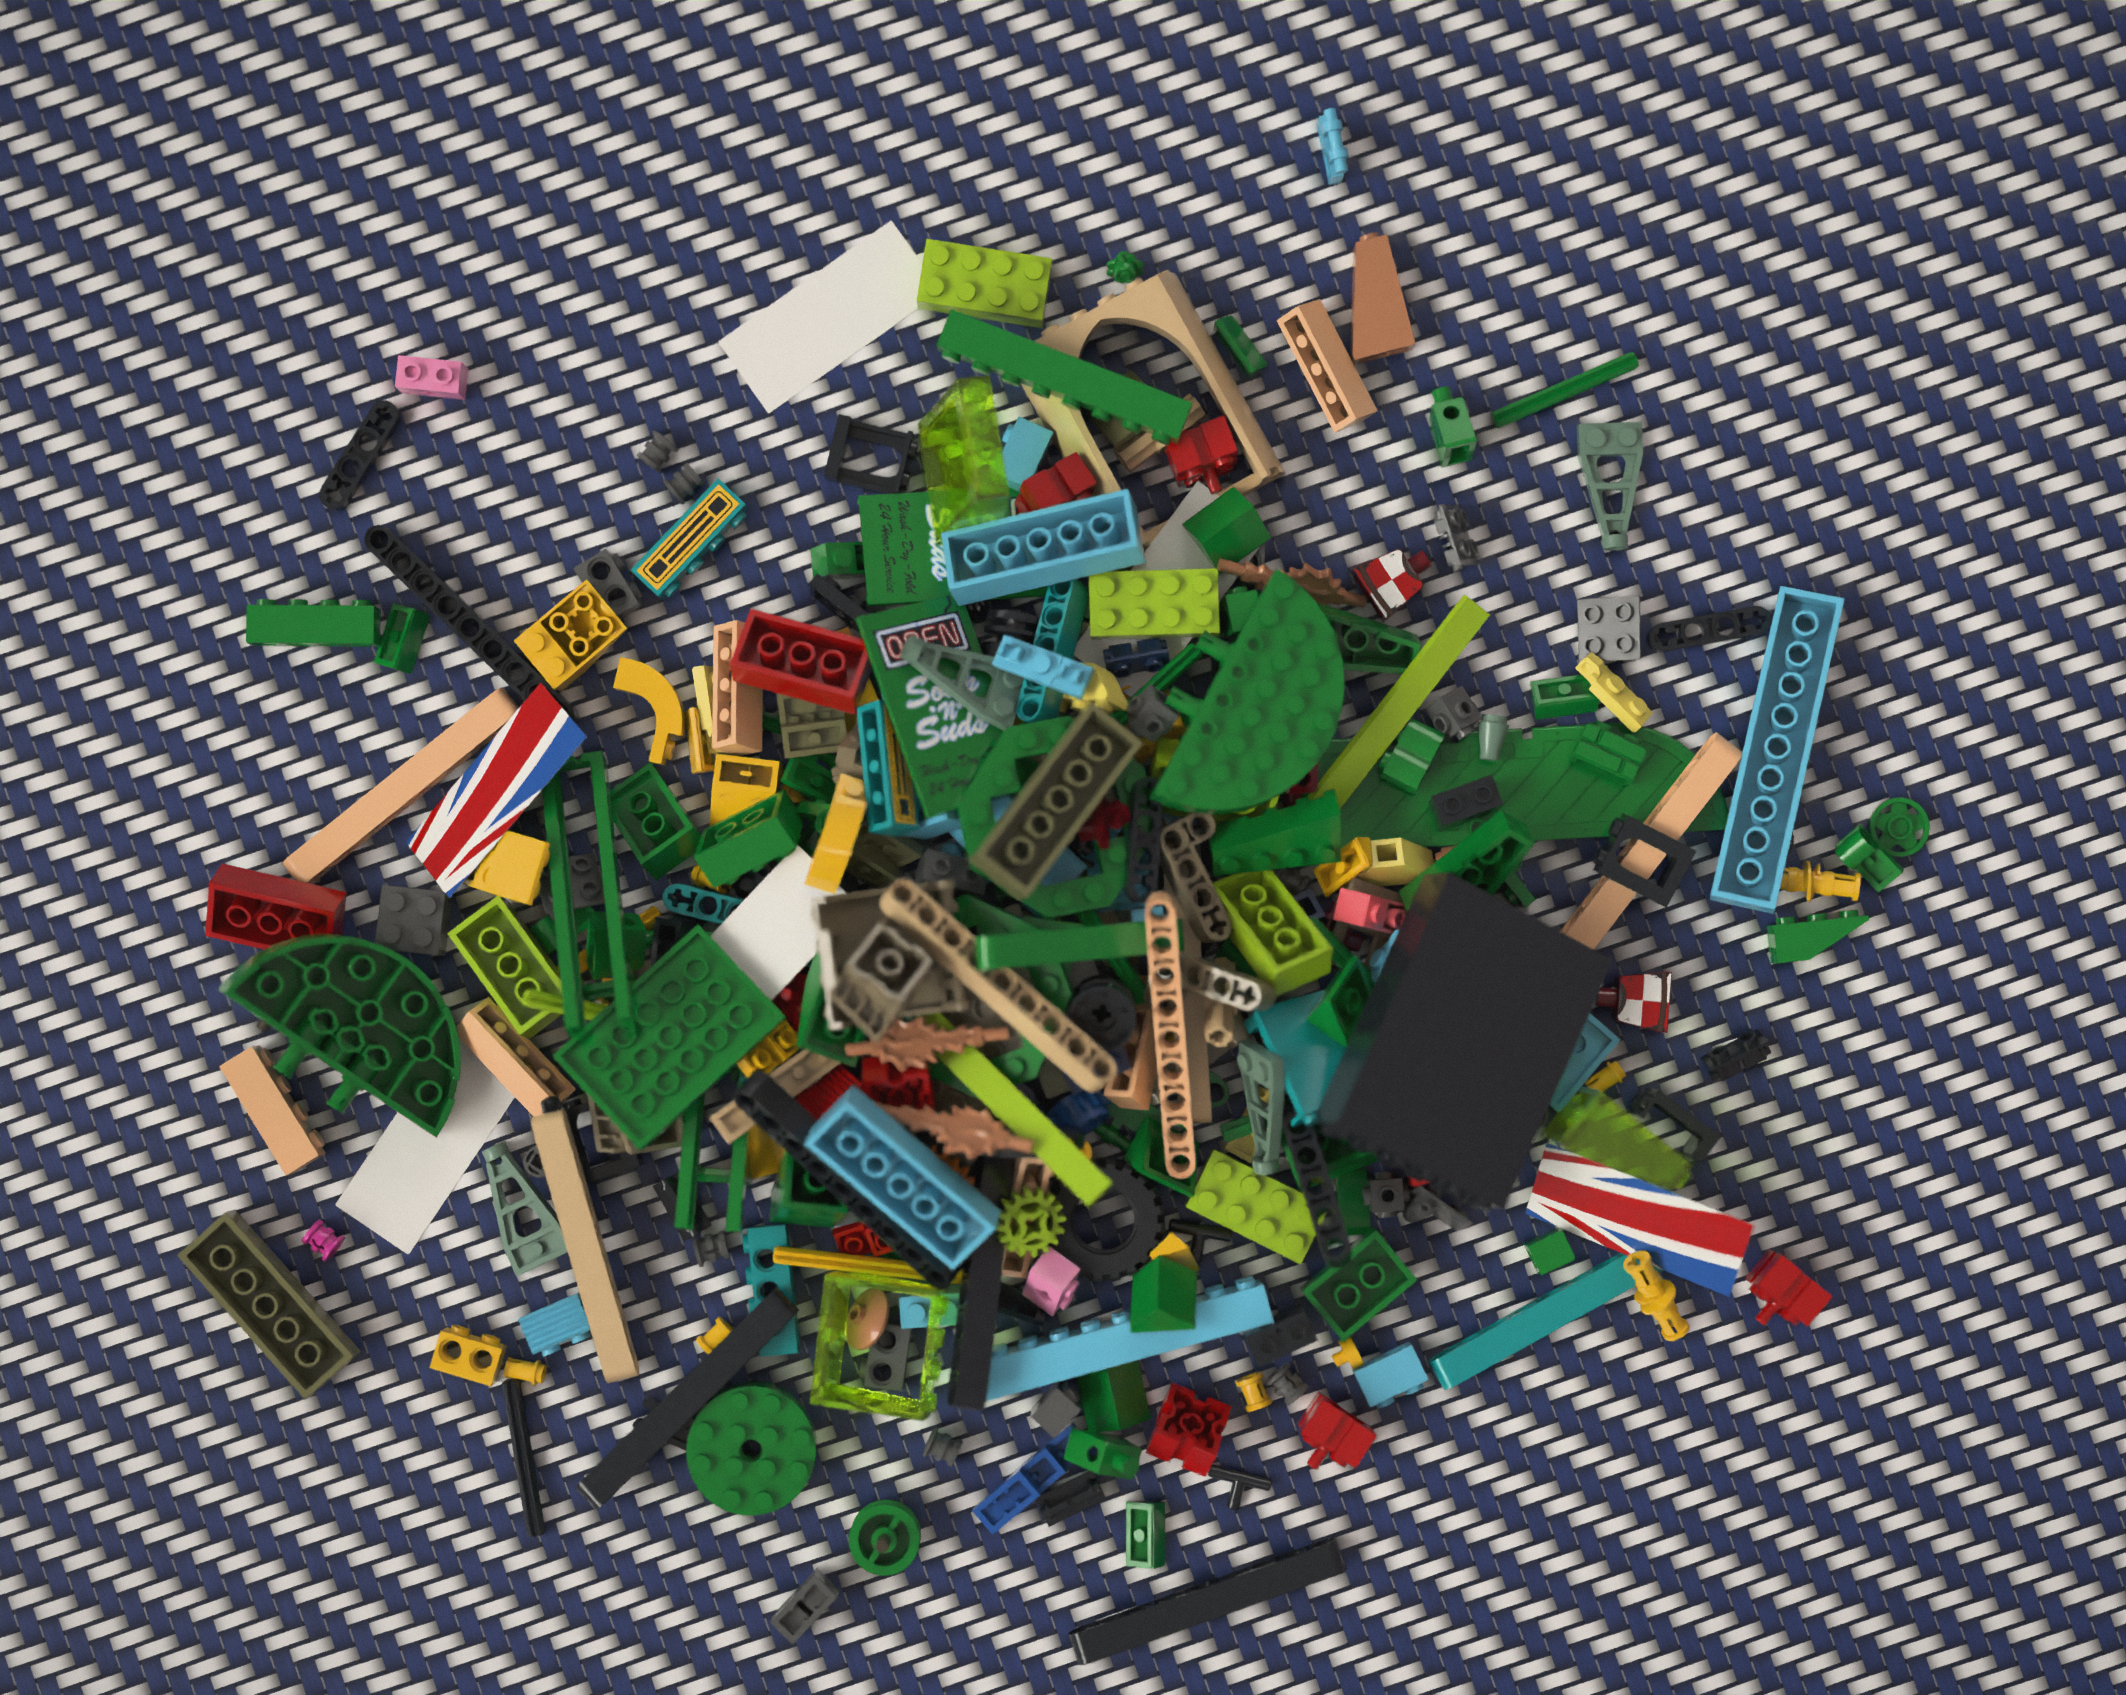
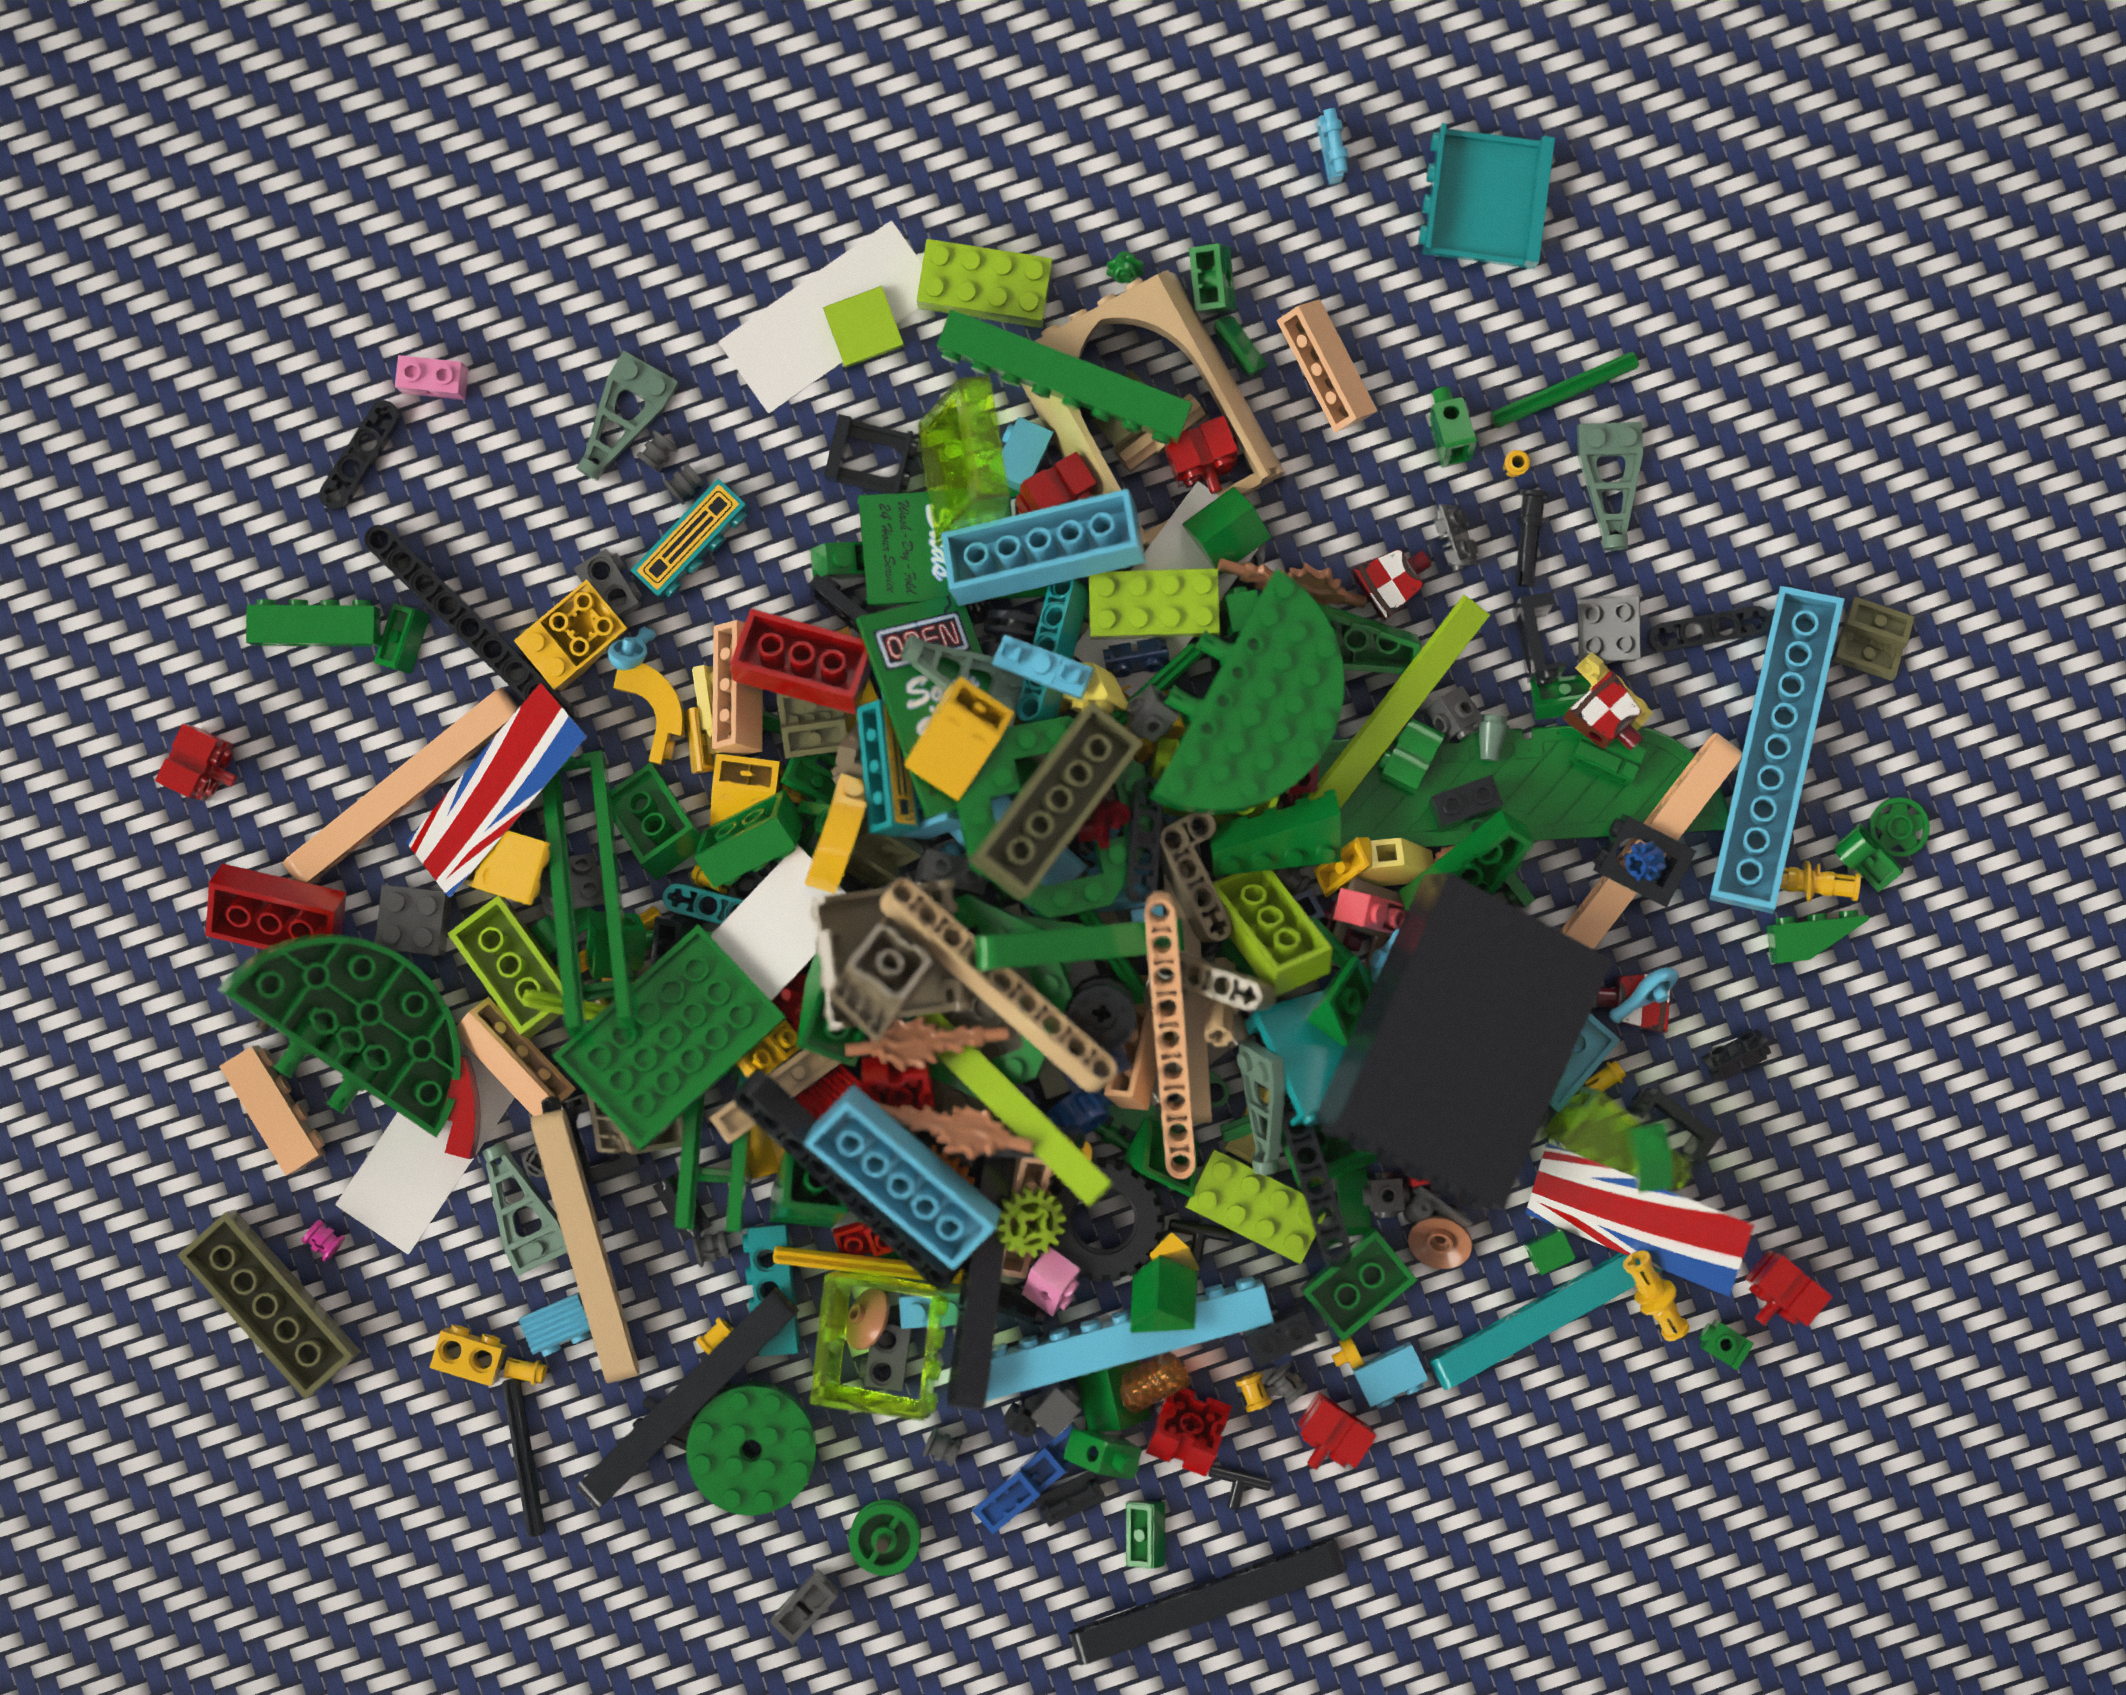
nougat slope [1350,232,1416,365] -> none
none -> red brick [154,723,237,801]
none -> red slope [443,1056,481,1159]
none -> sand green plate [576,350,679,481]
none -> medium azure piece [608,627,656,670]
none -> lime tile [823,286,904,368]
none -> yellow slope [904,677,1015,801]
none -> black hinge [1003,1398,1037,1437]
none -> clear orange piece [1120,1352,1190,1412]
none -> green brick [1189,243,1237,315]
none -> nougat dish [1408,1216,1472,1269]
none -> teal panel [1418,123,1555,269]
none -> yellow pin [1503,450,1530,477]
none -> black panel [1513,591,1567,686]
none -> black pin [1514,489,1548,587]
none -> torso [1562,670,1644,751]
none -> medium azure piece [1609,967,1679,1023]
none -> blue gear [1624,841,1666,882]
none -> green slope [1626,1122,1672,1193]
none -> green brick [1698,1319,1754,1370]
none -> olive slope [1832,596,1915,681]

